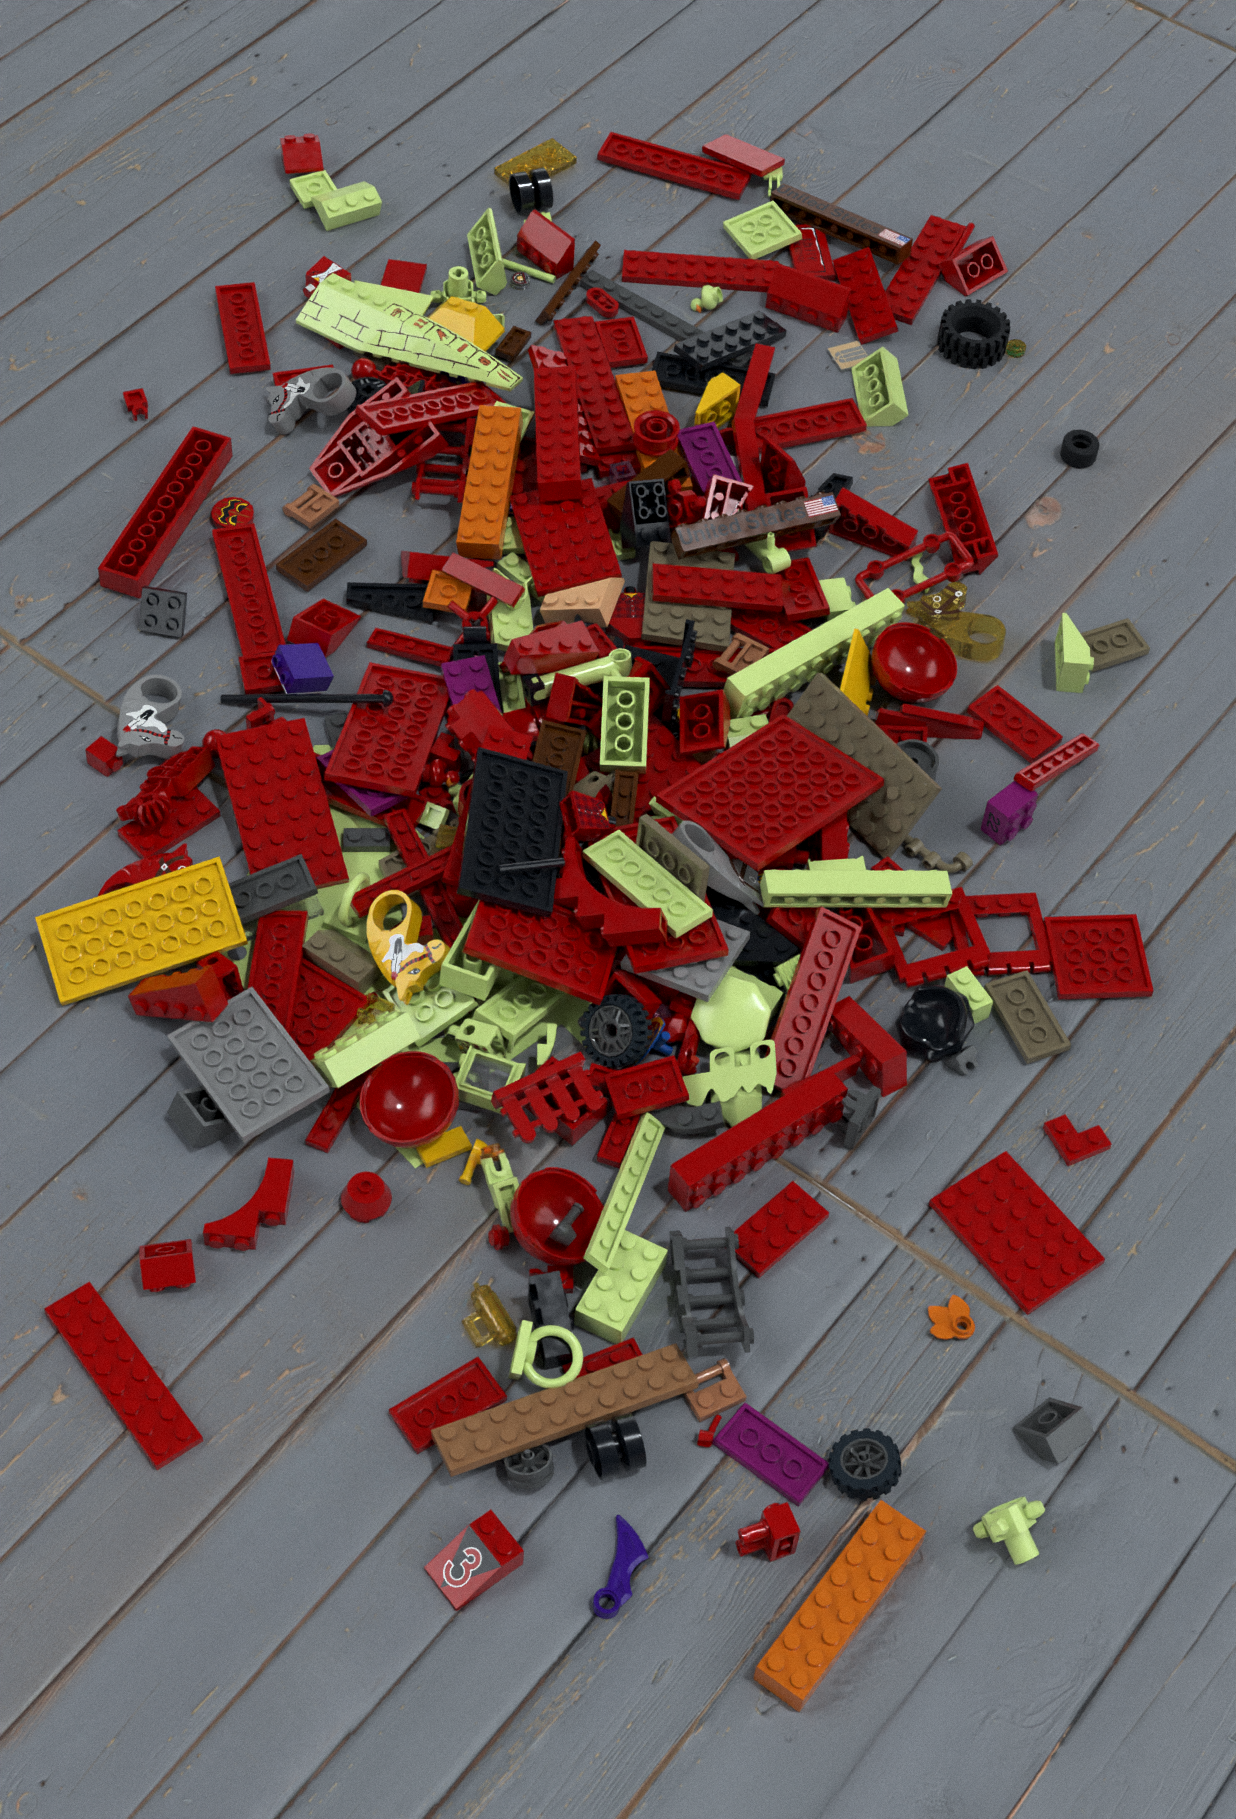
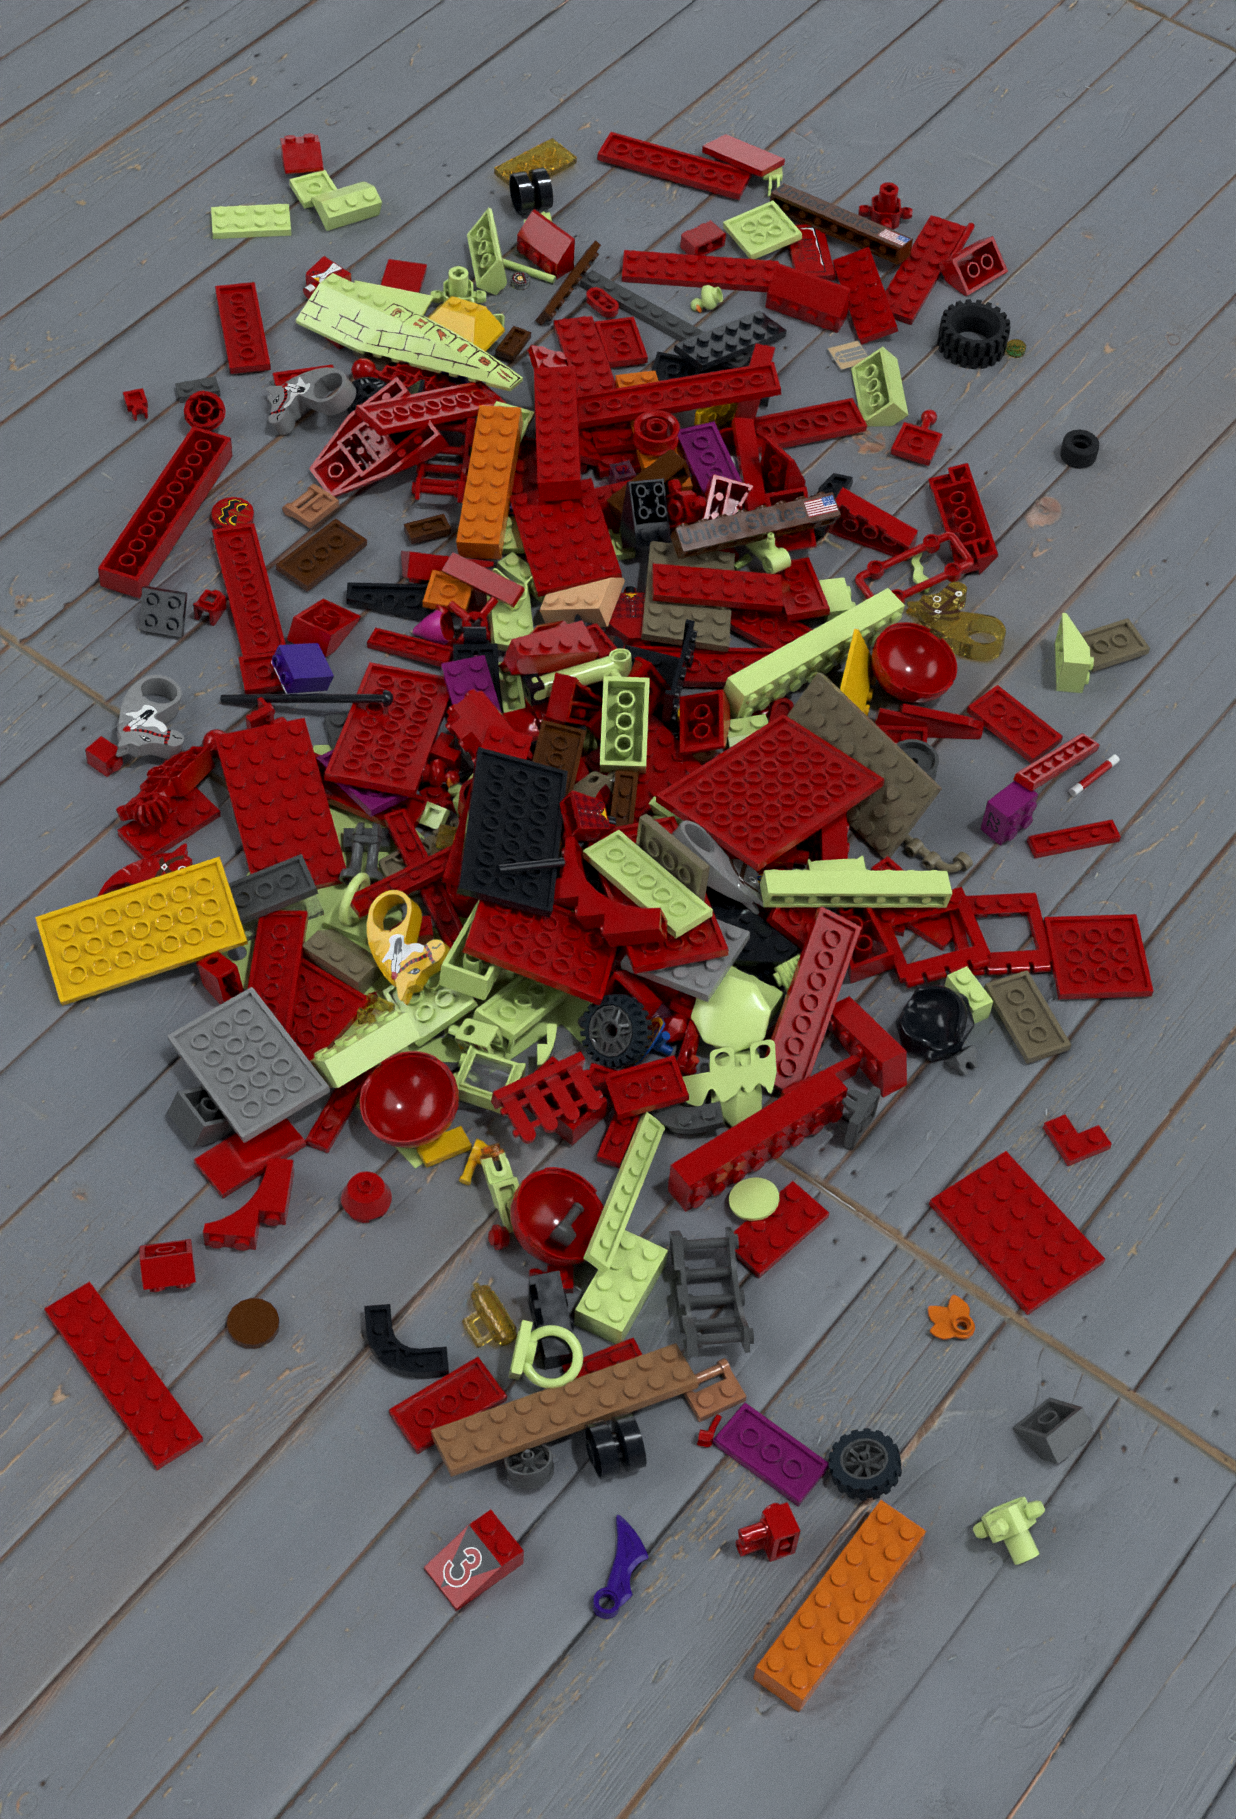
red wedge [128,965,228,1022] -> none
nougat plate [712,633,769,675] -> none
none -> dark grey plate [175,376,220,403]
none -> red cone [184,391,226,431]
none -> red window [193,589,227,626]
none -> red tile [194,1118,307,1198]
none -> yellowish green plate [211,204,291,239]
none -> reddish brown tile [227,1298,280,1349]
none -> dark grey piece [339,822,384,885]
none -> black plate [364,1304,449,1377]
none -> reddish brown plate [404,514,451,544]
none -> dark pink hat [412,604,456,647]
none -> red plate [578,362,782,429]
none -> red brick [680,220,726,256]
none -> yellowish green piece [729,1177,779,1221]
none -> yellowish green piece [734,552,754,571]
none -> red piece [858,182,913,230]
none -> red plate [890,409,943,466]
none -> red tile [1027,819,1121,859]
none -> red bar [1069,754,1120,797]

